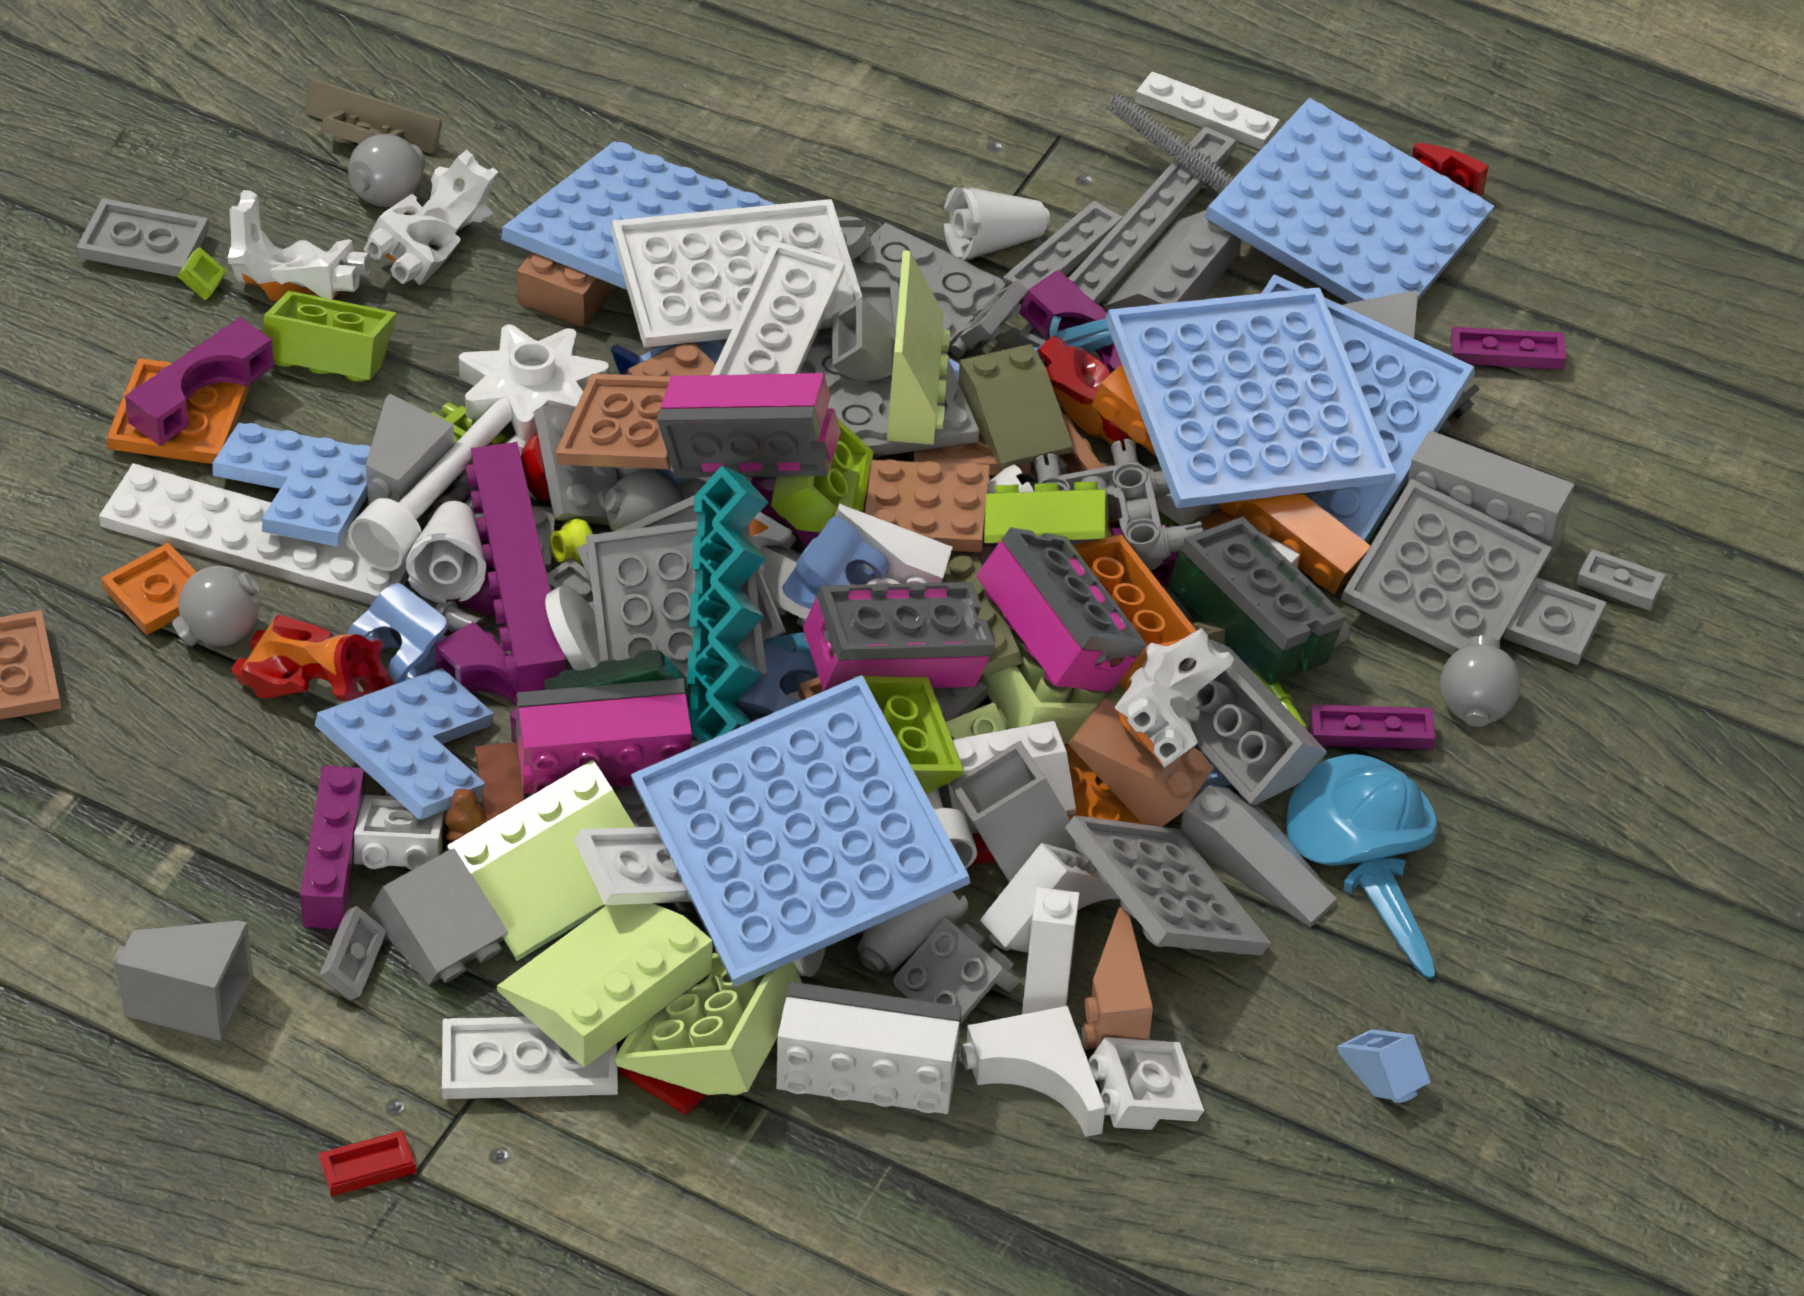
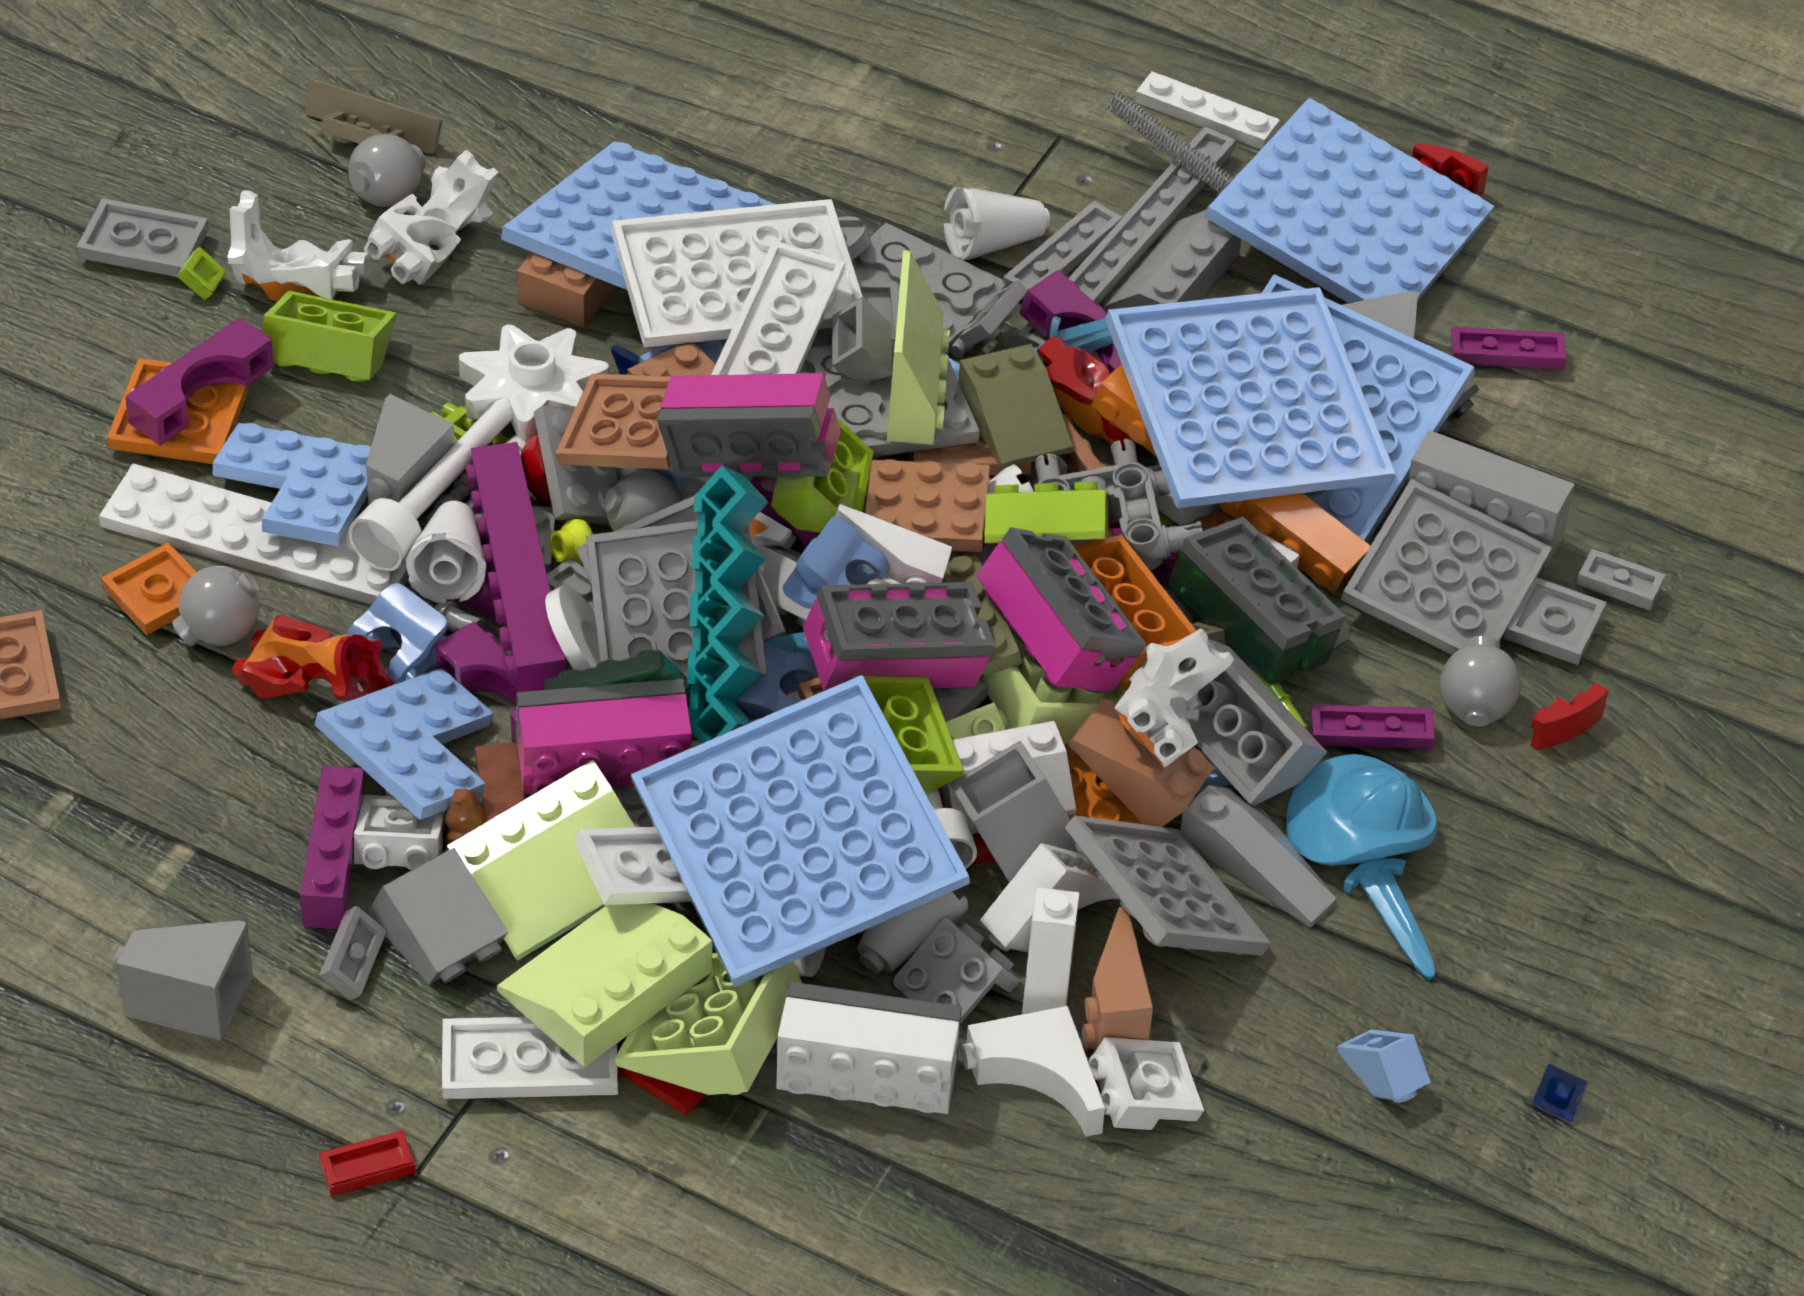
none -> red slope [1531,682,1609,750]
none -> clear blue slope [1532,1064,1589,1122]

